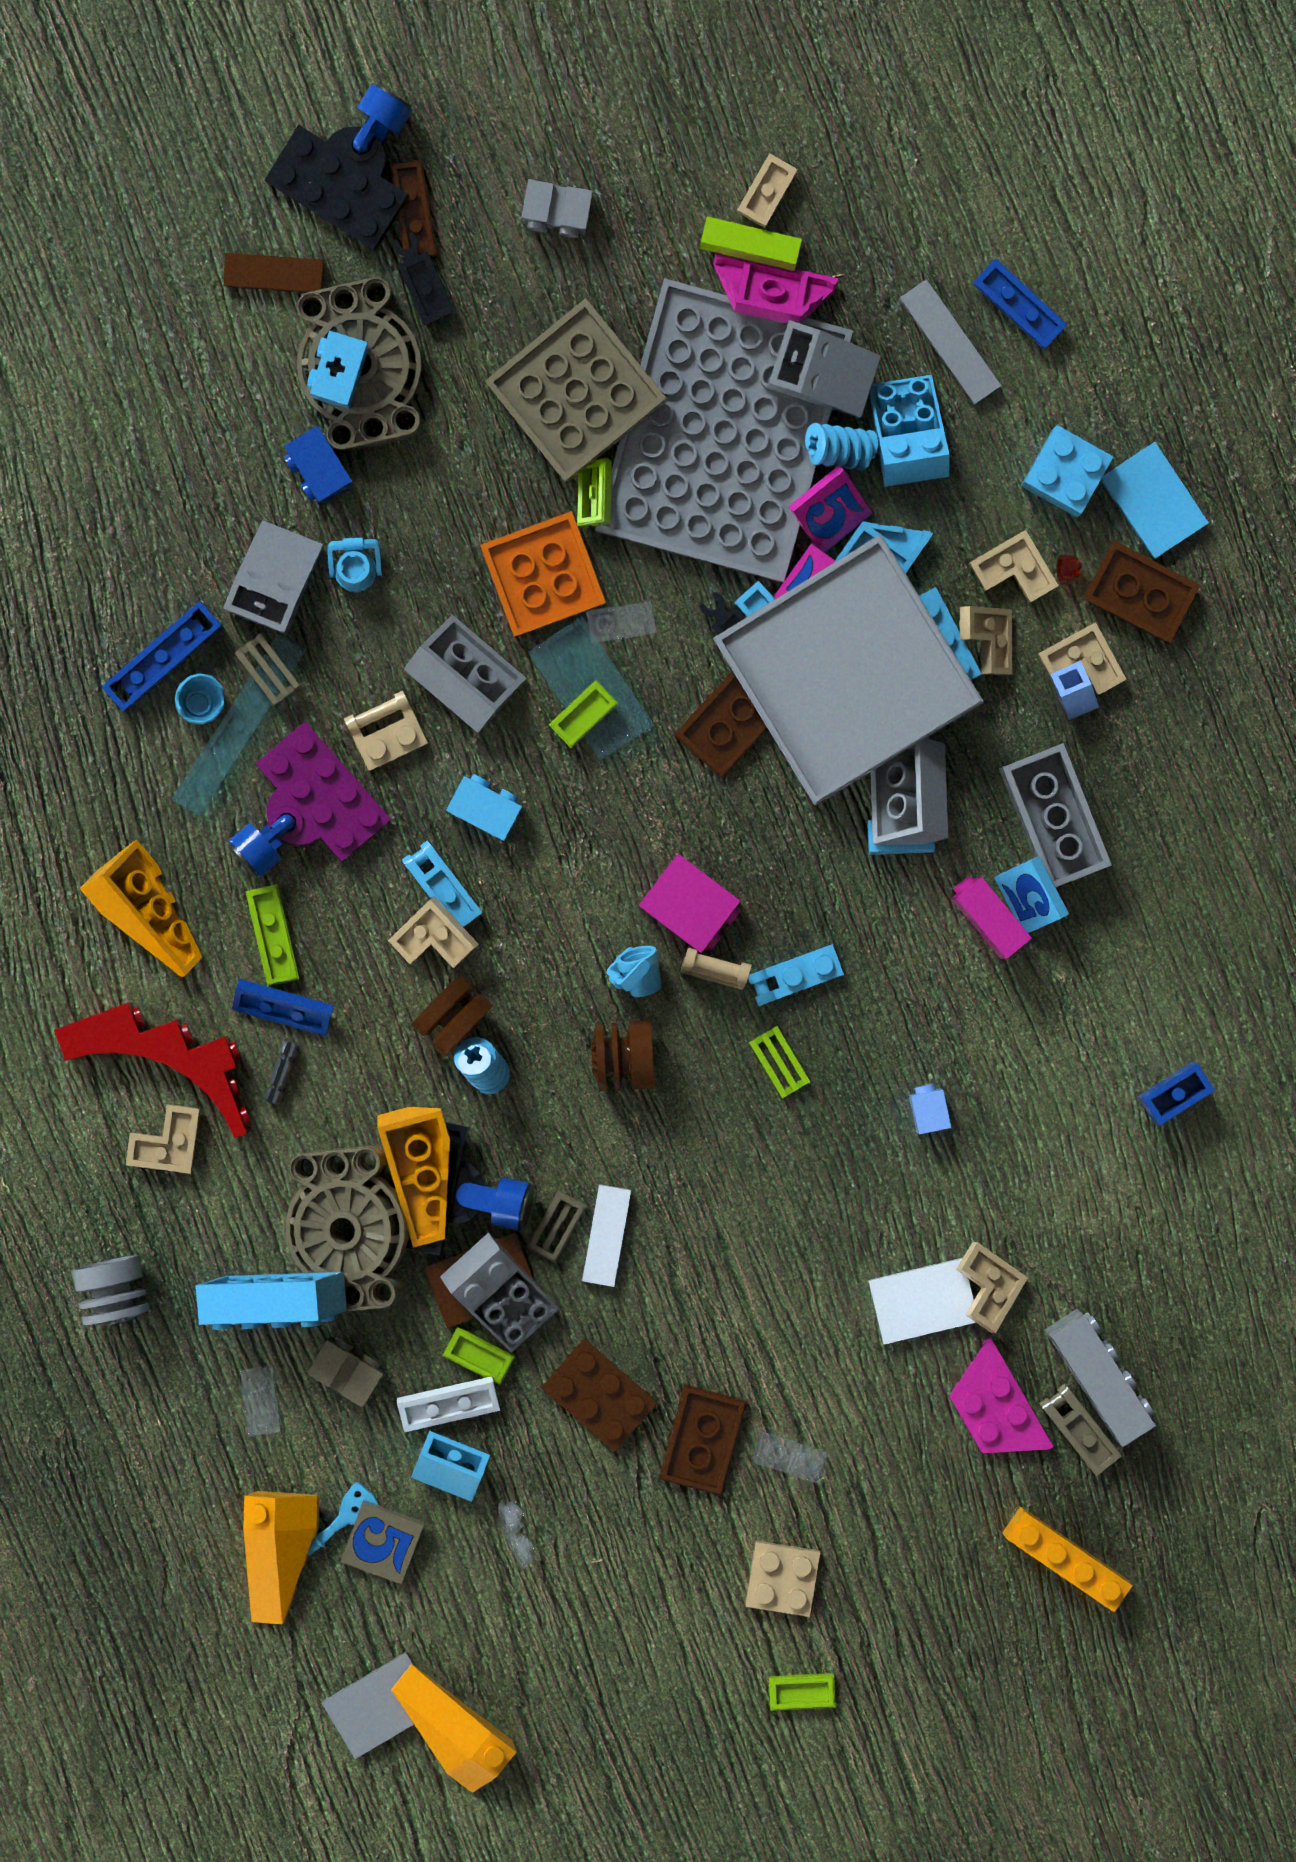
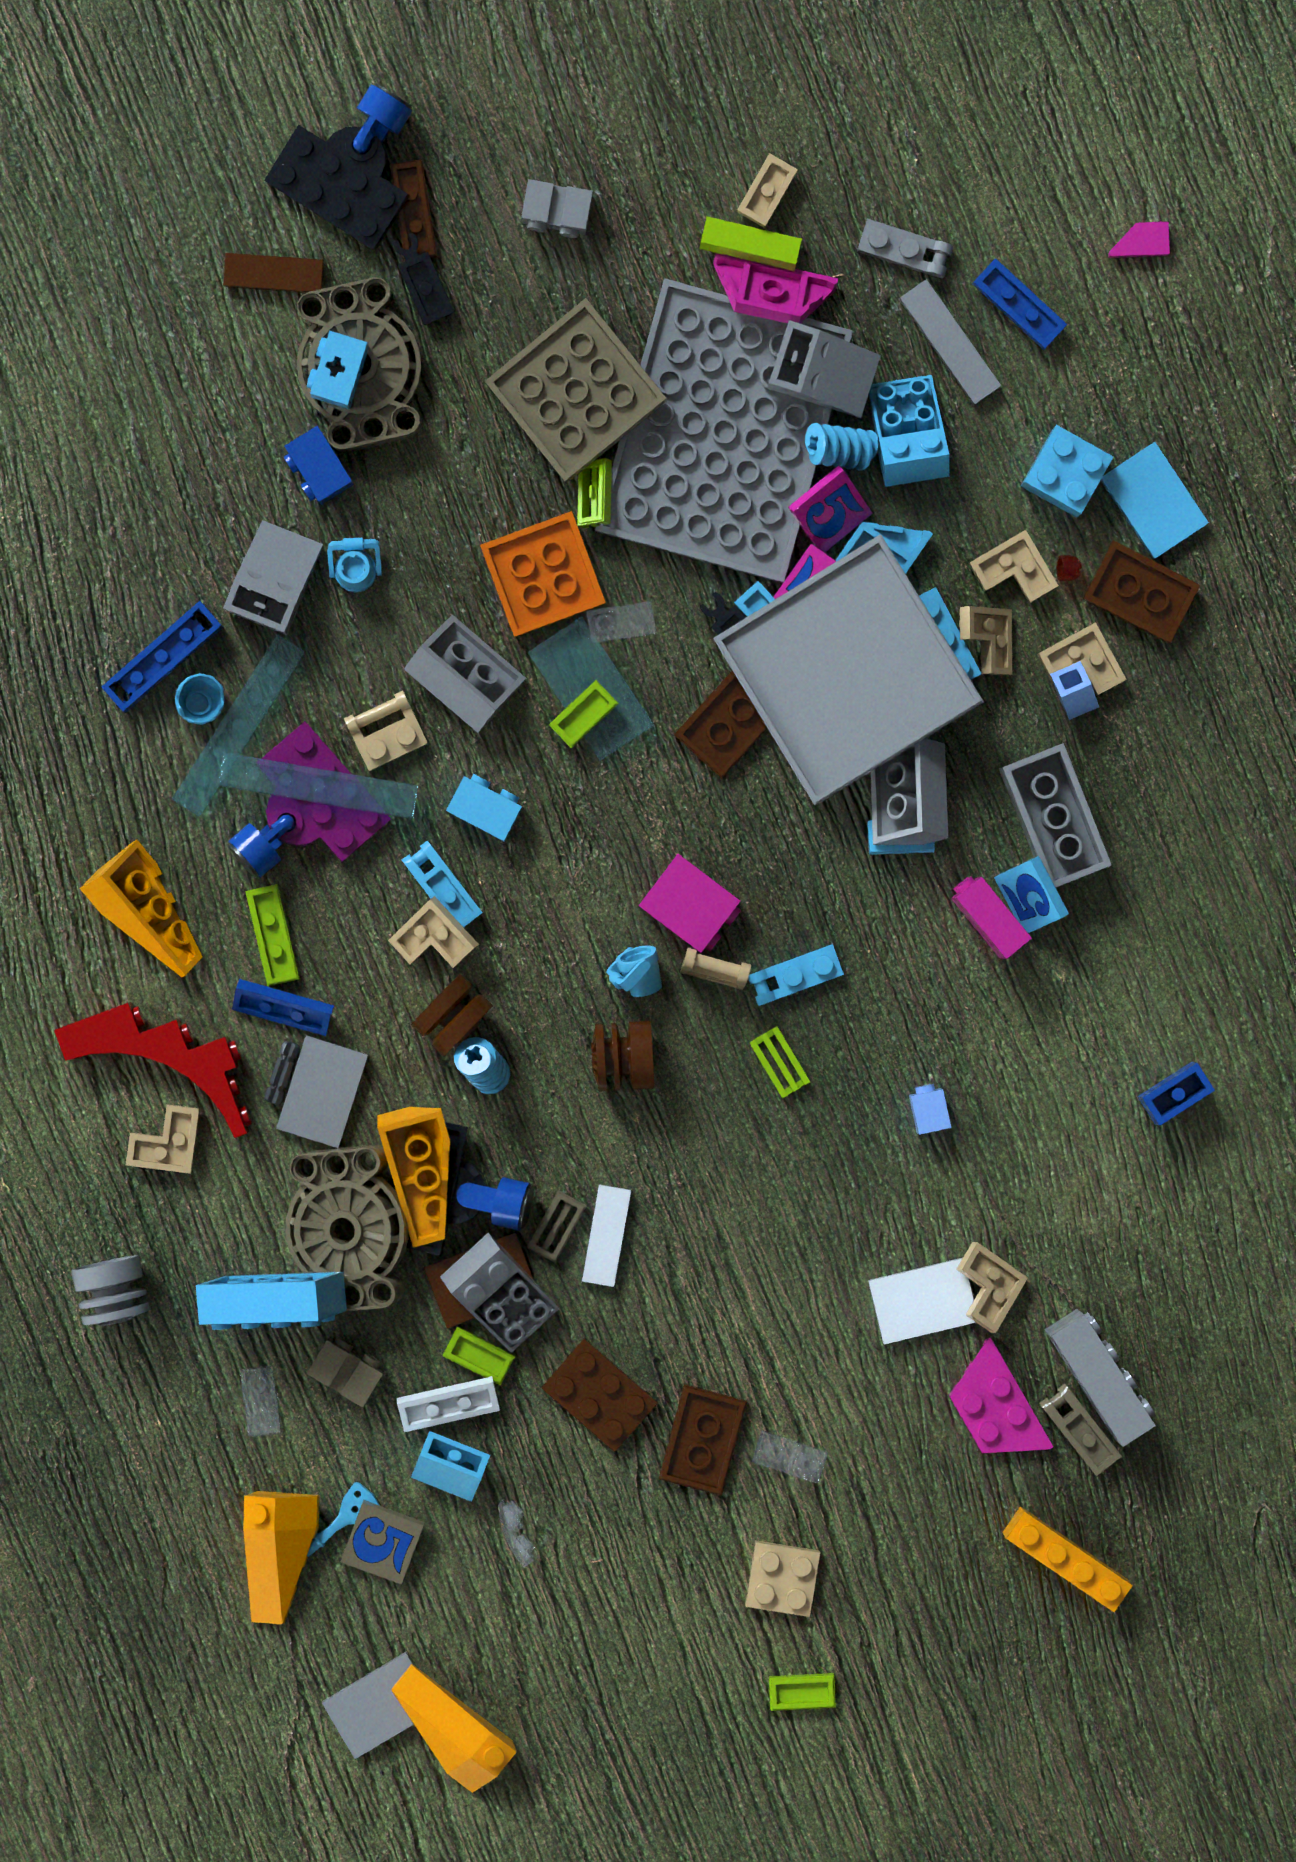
dark tan tile [235,633,300,706] -> none
none -> clear light blue tile [218,752,418,819]
none -> light grey tile [276,1035,368,1148]
none -> light grey plate [857,218,954,278]
none -> dark pink tile [1108,222,1170,258]

